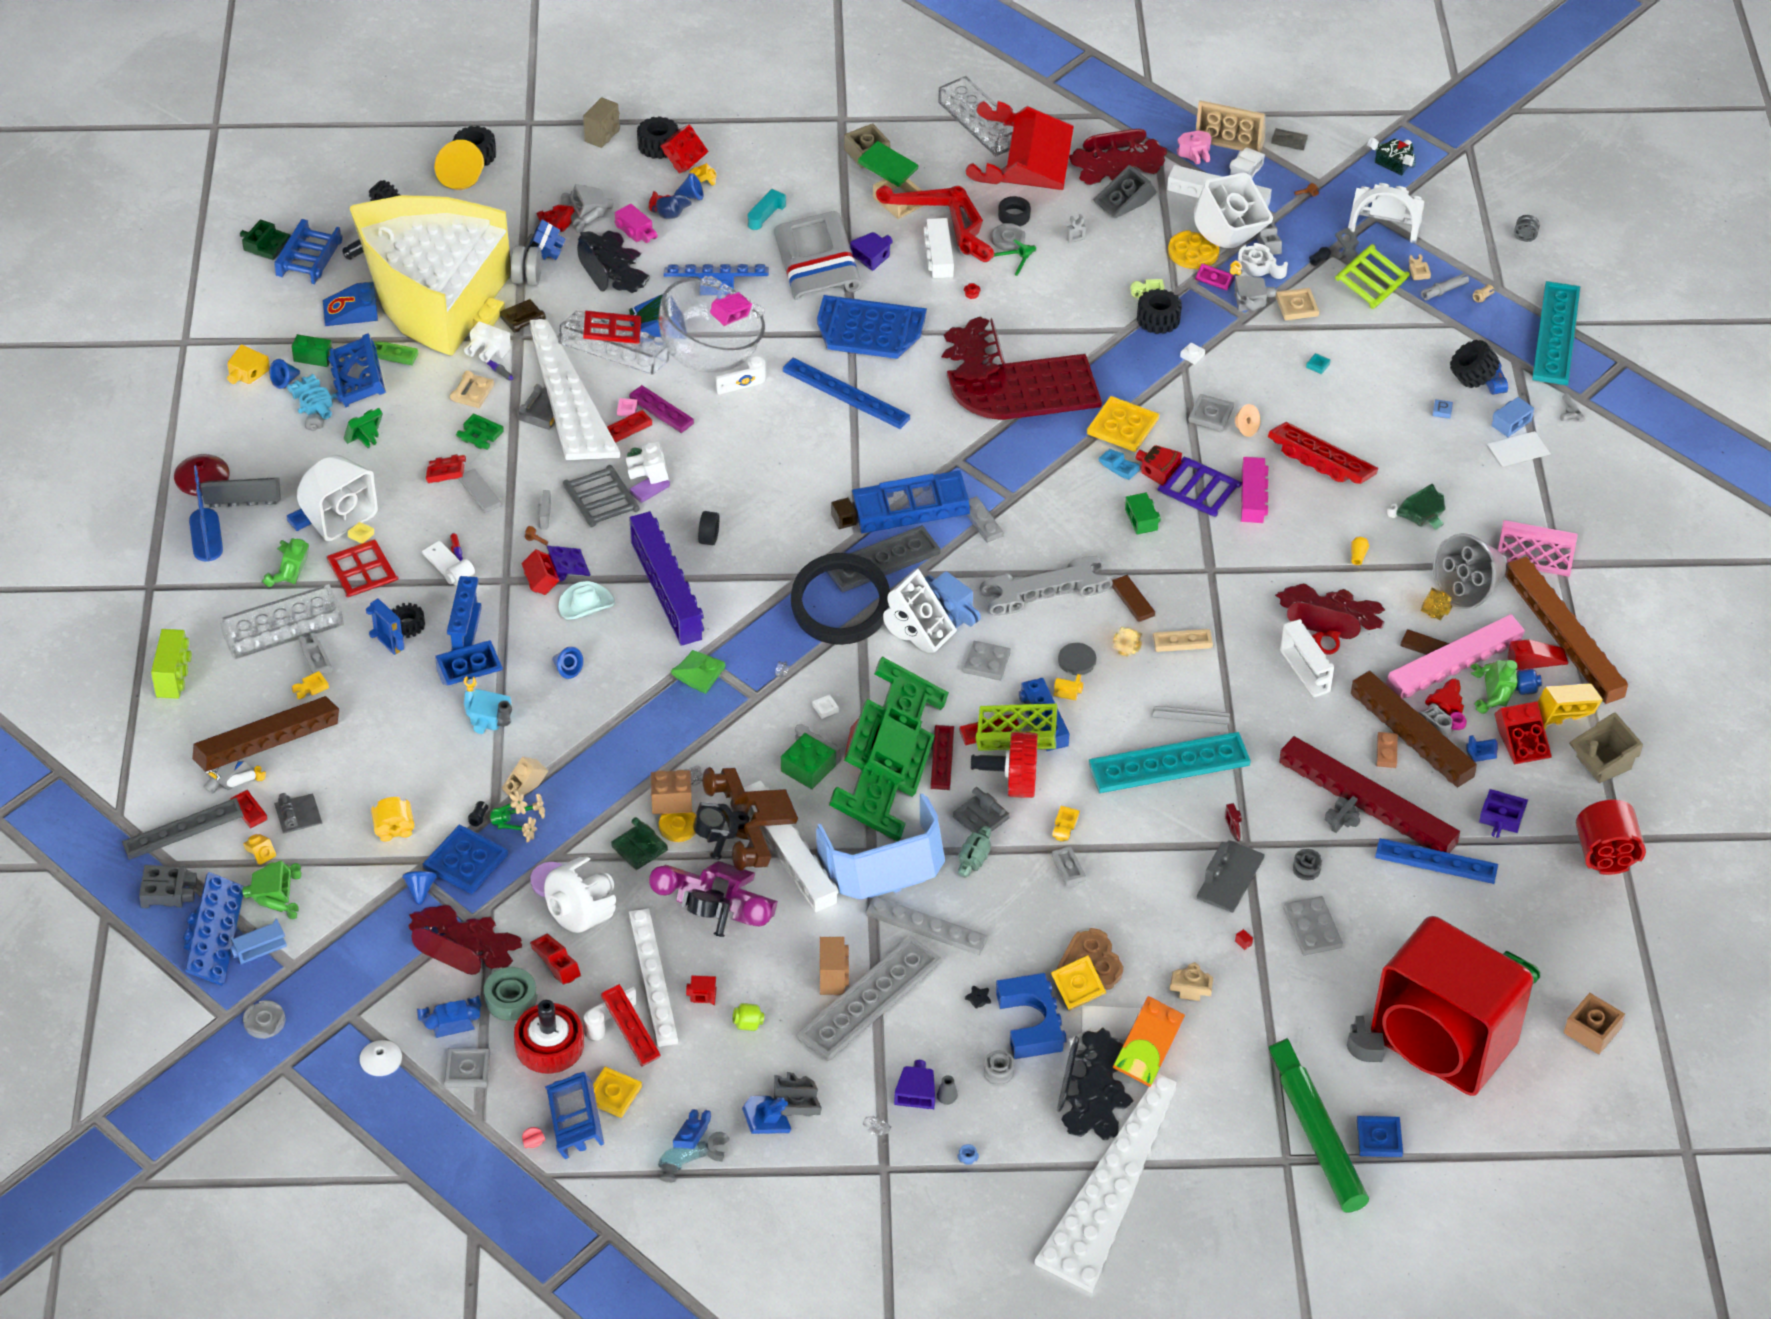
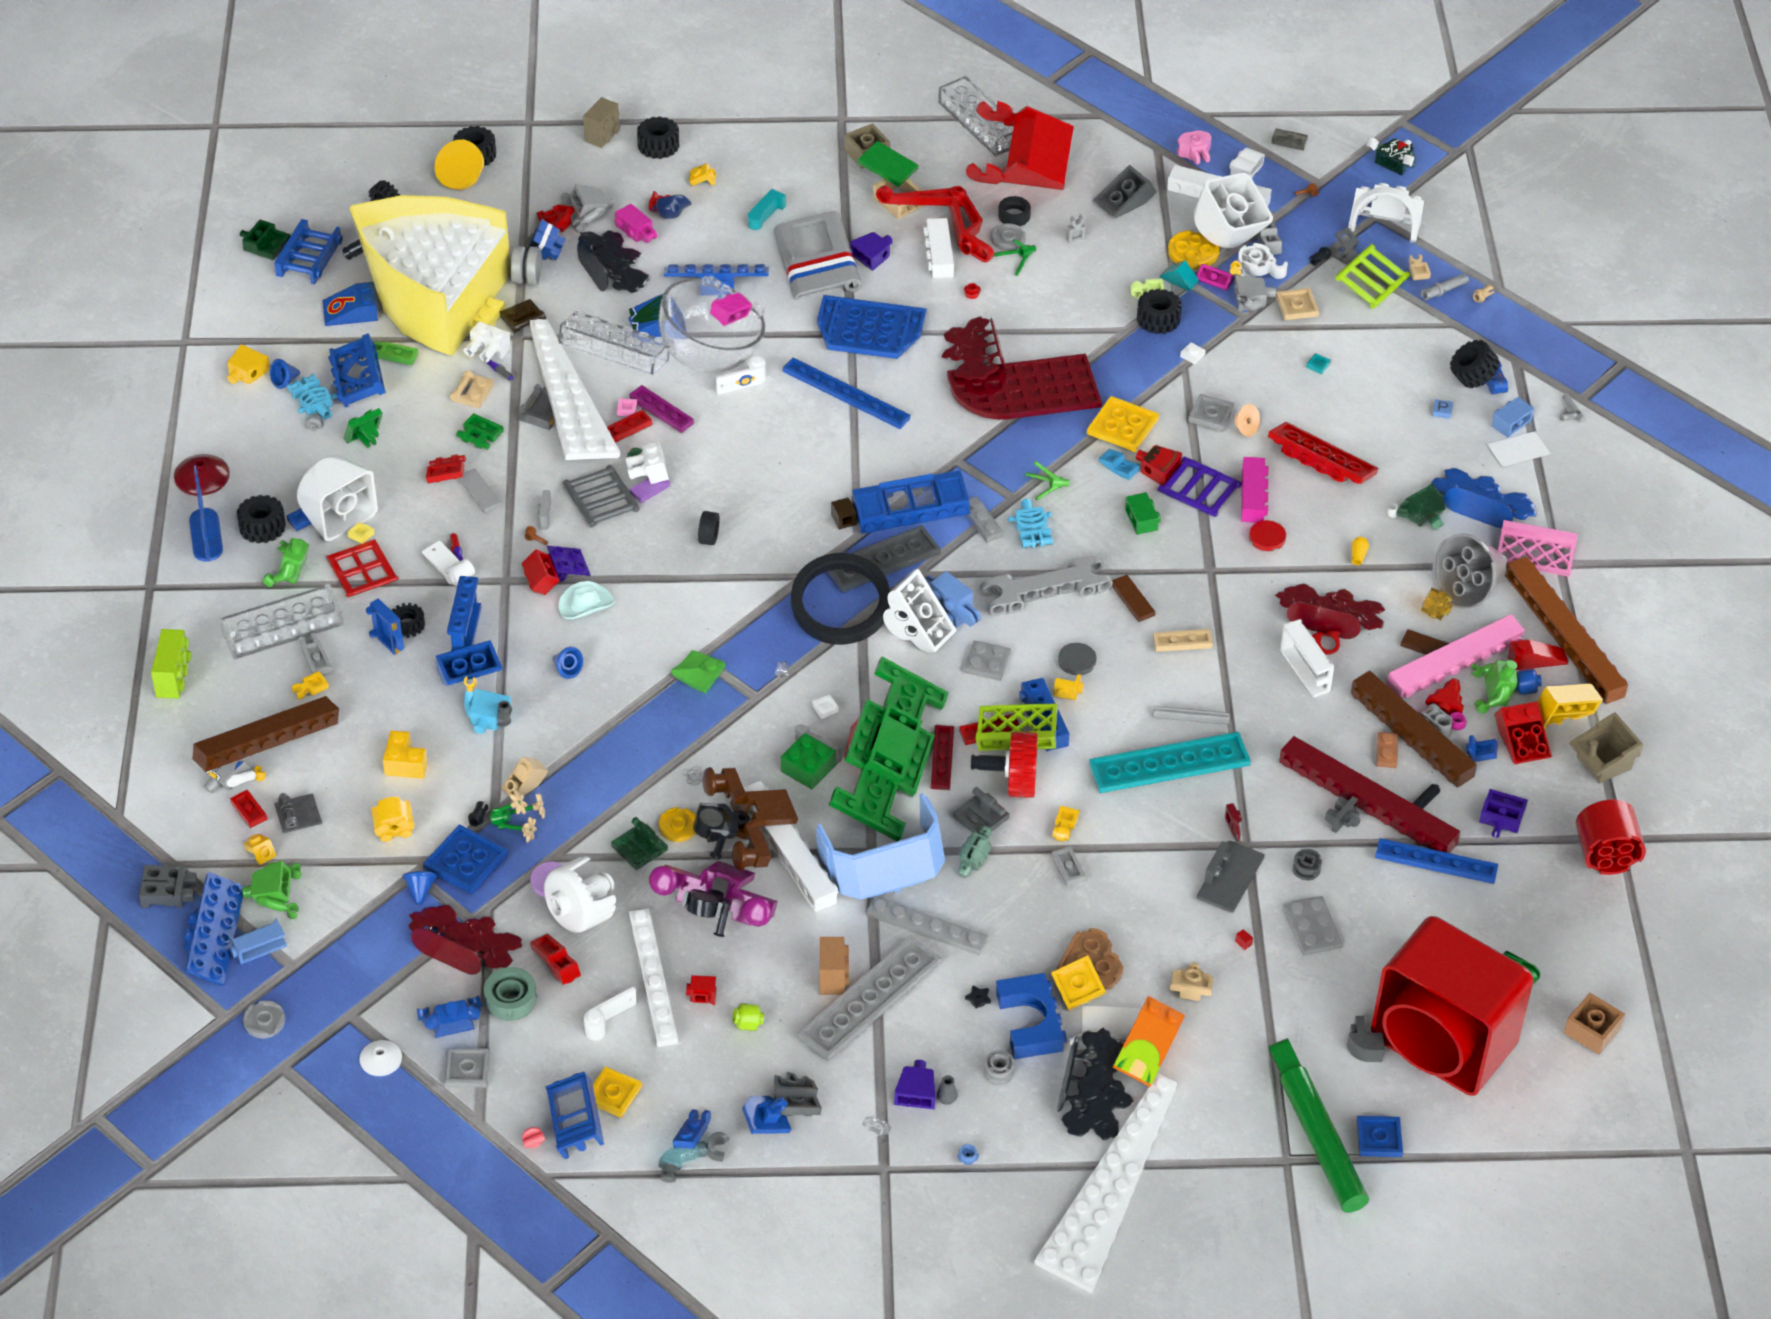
dark grey tile [122,798,243,860] -> none
dark grey slope [201,478,281,508] -> none
green brick [291,334,332,367] -> none
red wheel [514,1000,584,1074] -> none
red window [583,311,641,344] -> none
red plate [600,984,661,1067] -> none
dark purple brick [629,511,704,646] -> none
medium nougat brick [651,770,692,814] -> none
red brick [660,124,709,174] -> none
blue hat [674,173,704,200] -> none
dark red plant [1069,129,1167,185] -> none
clear yellow brick [1113,626,1143,657] -> none
tan slope [1196,100,1266,152] -> none
dark grey wheel [1514,215,1540,242] -> none
teal plate [1532,281,1581,386] -> none
none -> black tyre [237,495,286,544]
none -> yellow brick [383,730,427,779]
none -> medium azure torso [1008,499,1053,548]
none -> bright green plant [1025,461,1070,500]
none -> teal slope [1160,260,1199,292]
none -> red tile [1249,520,1286,551]
none -> black axle [1413,784,1441,809]
none -> blue plant [1431,468,1537,529]

